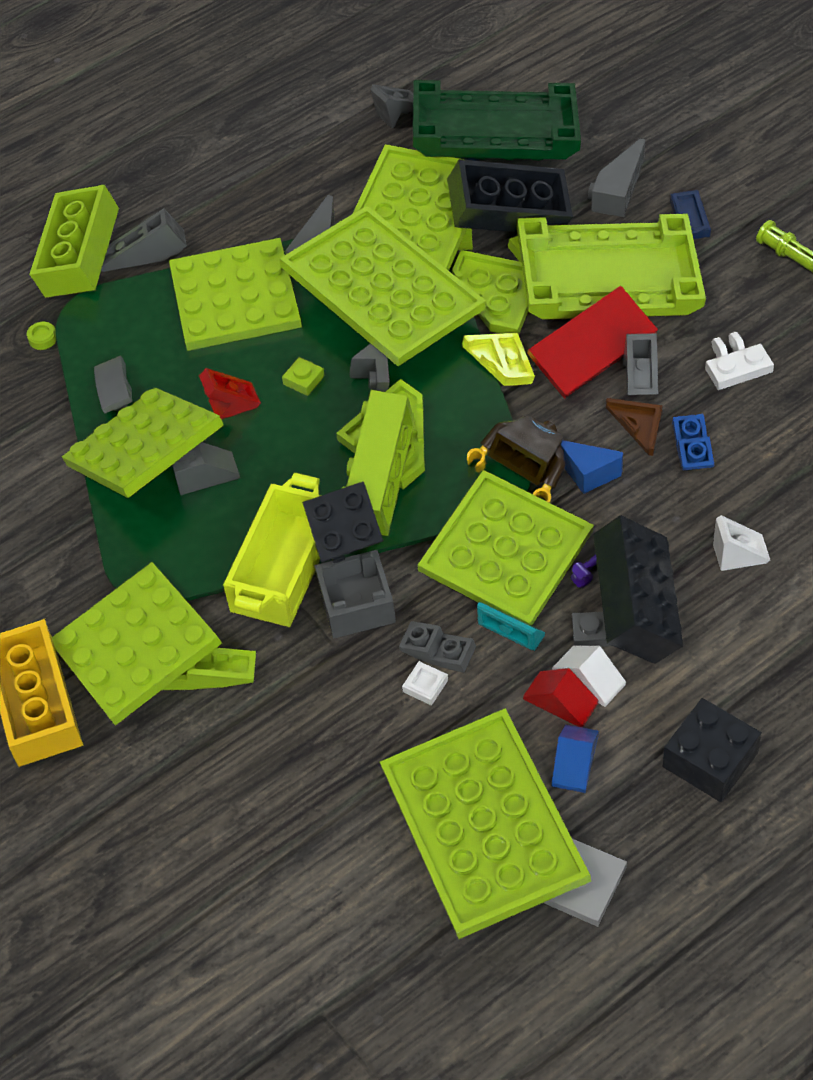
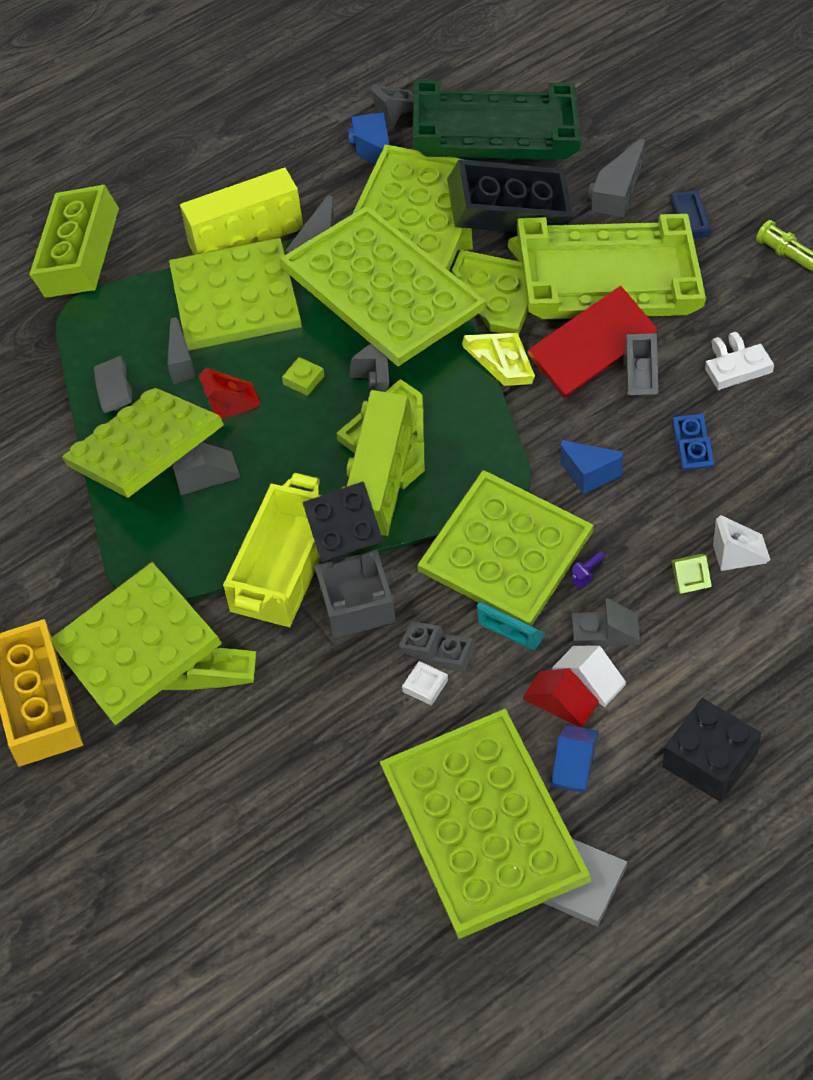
lime tile [27,322,57,350] -> none
dark grey slope [101,208,187,272] -> none
dark brown torso [467,416,565,503] -> none
black brick [593,515,683,664] -> none
reddish brown tile [606,398,663,456] -> none
none -> dark grey slope [167,317,195,384]
none -> neon yellow brick [180,167,303,255]
none -> blue slope [348,112,389,165]
none -> lime plate [672,553,712,594]

